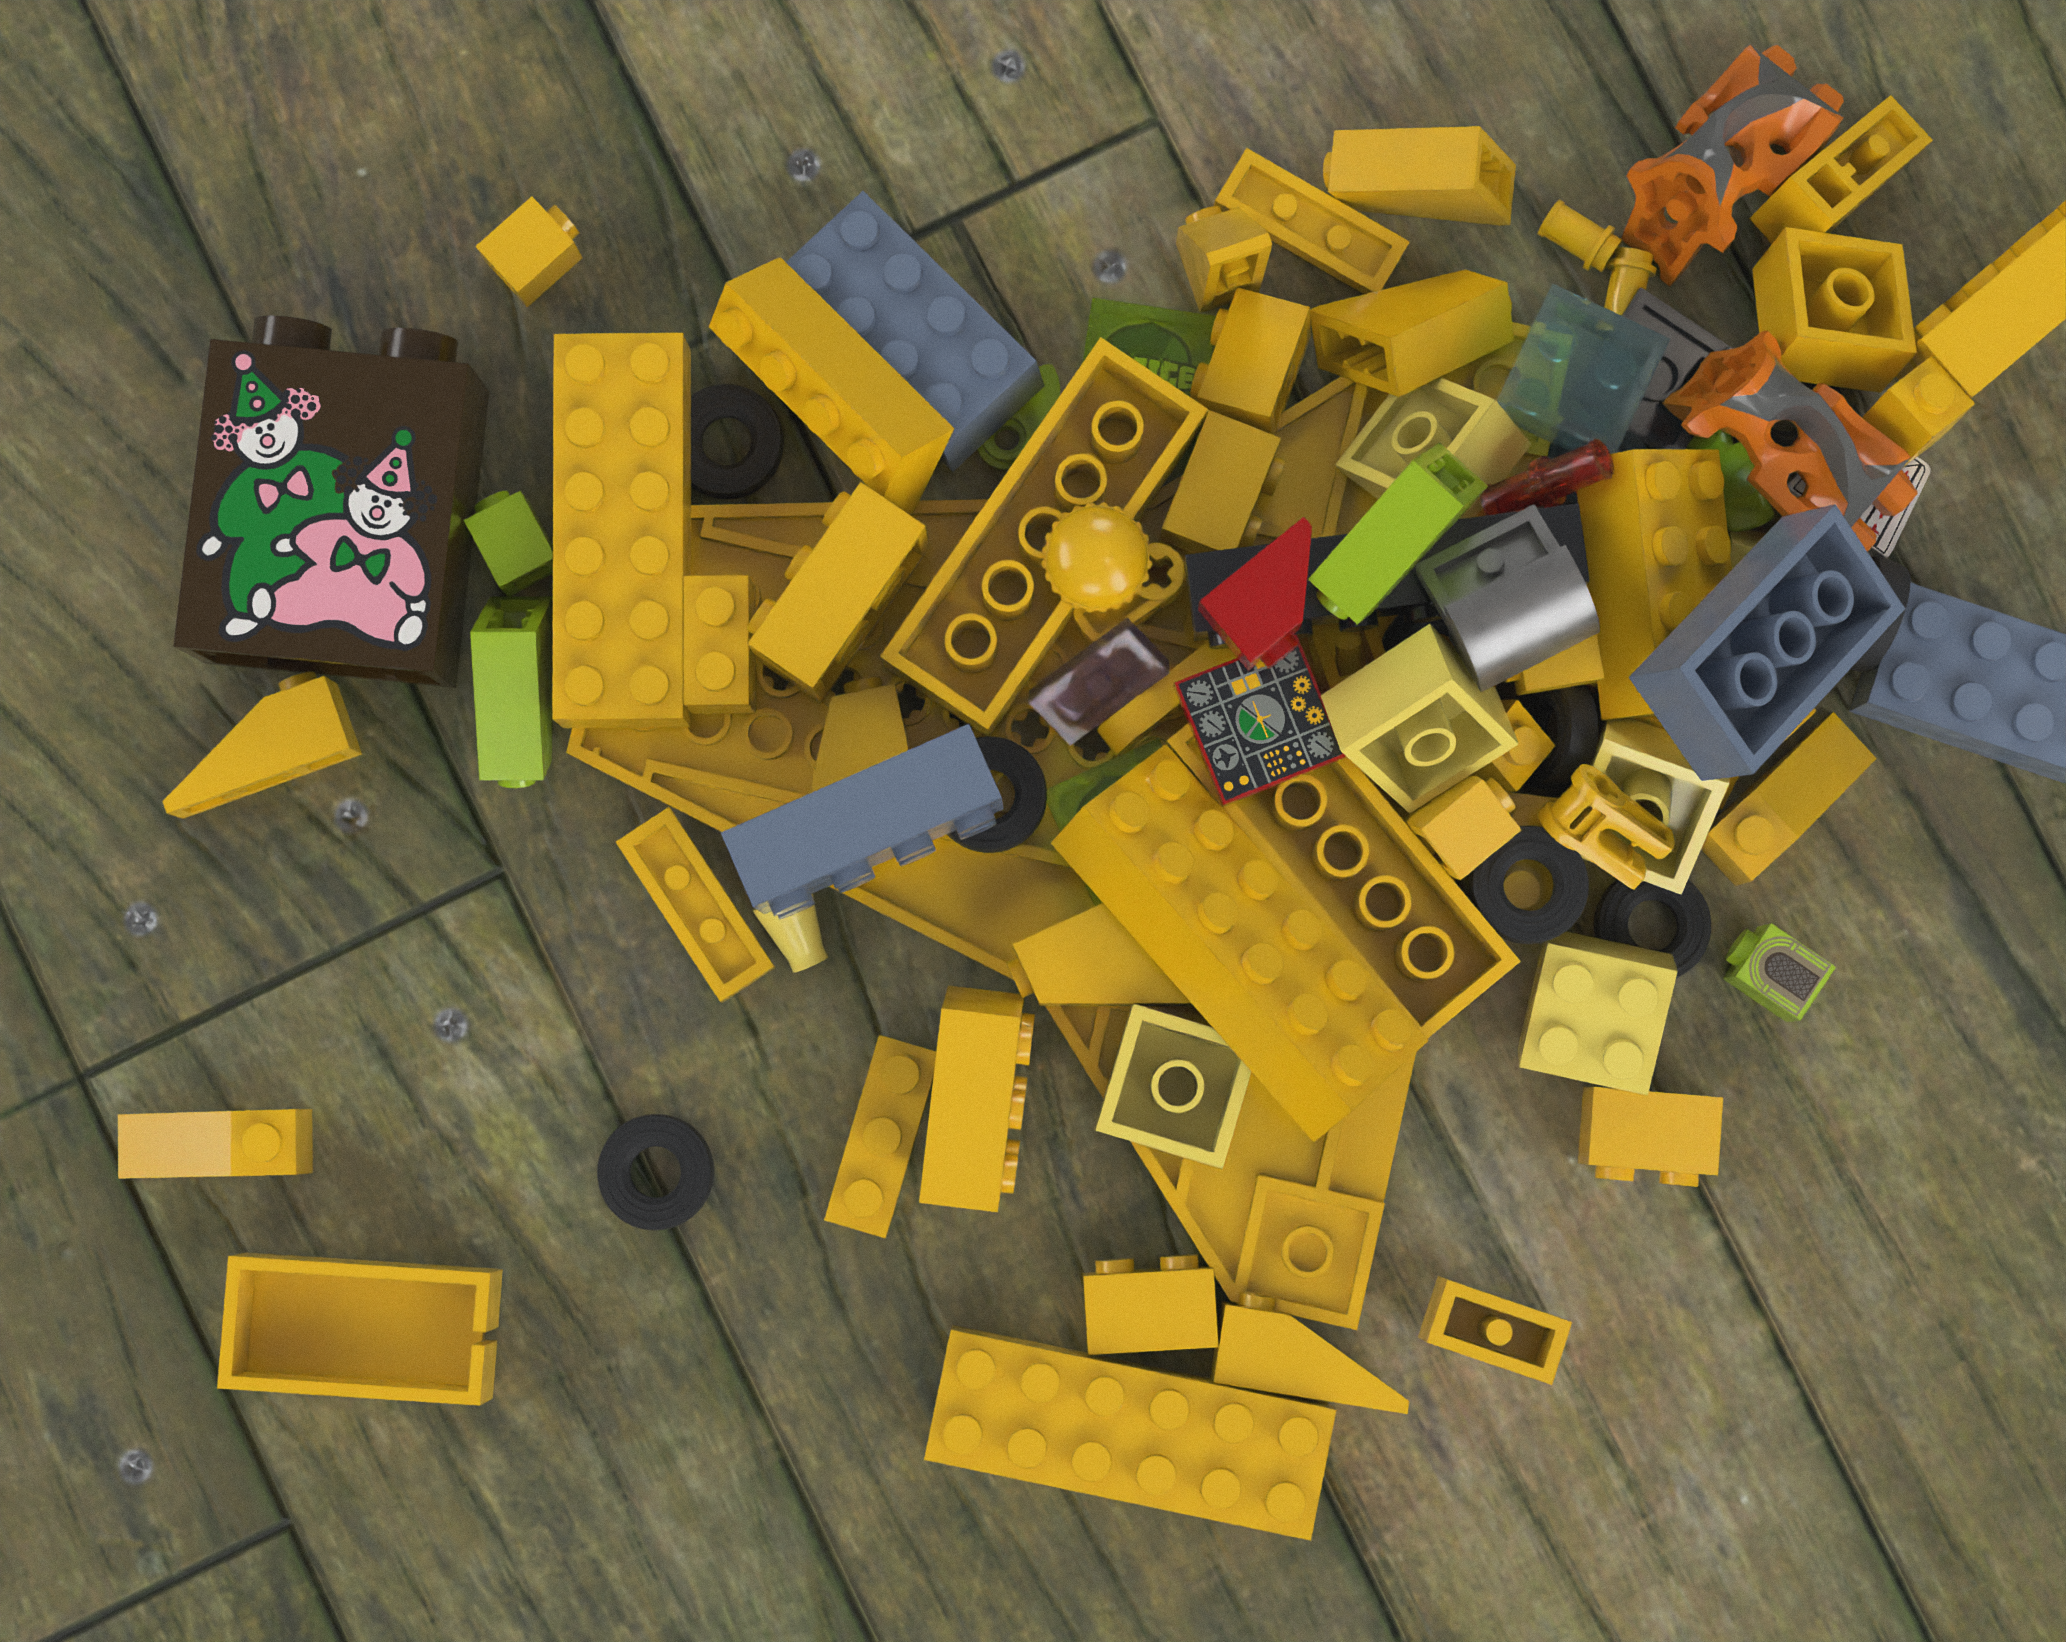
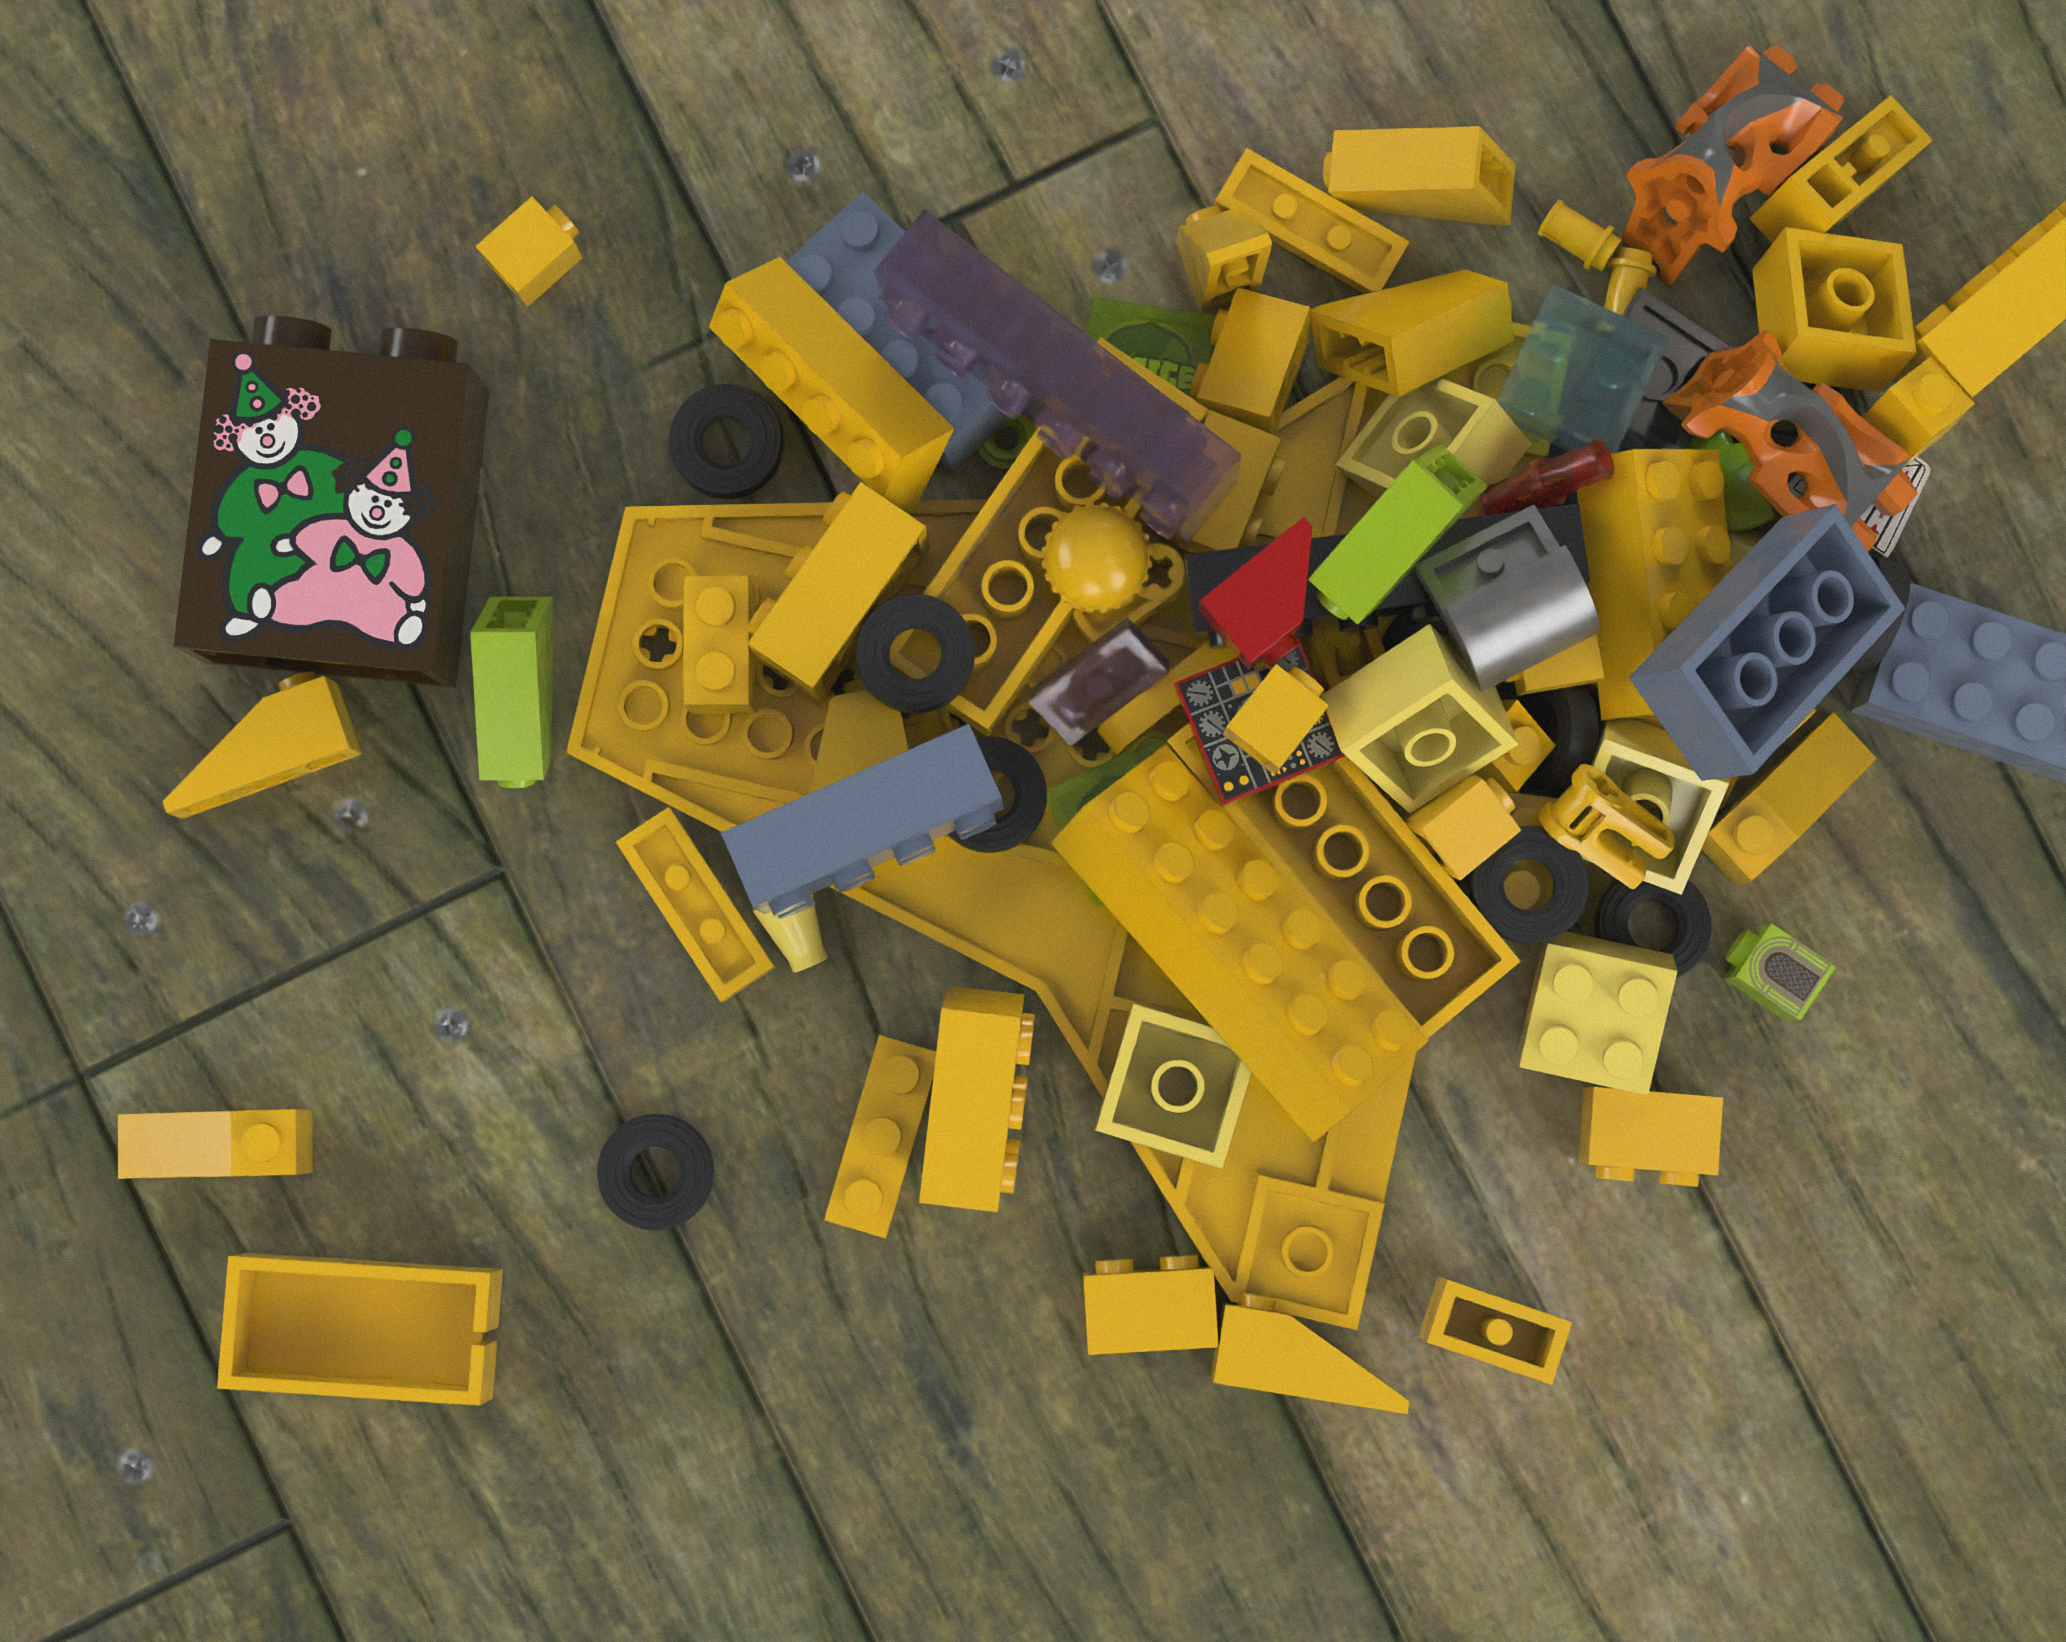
lime brick [464,490,553,597] -> none
yellow brick [552,333,691,728] -> none
yellow brick [924,1325,1337,1541] -> none
yellow slope [1006,903,1193,1006] -> none
none -> black tyre [856,594,975,714]
none -> clear purple brick [874,209,1242,543]
none -> yellow brick [1223,664,1329,775]

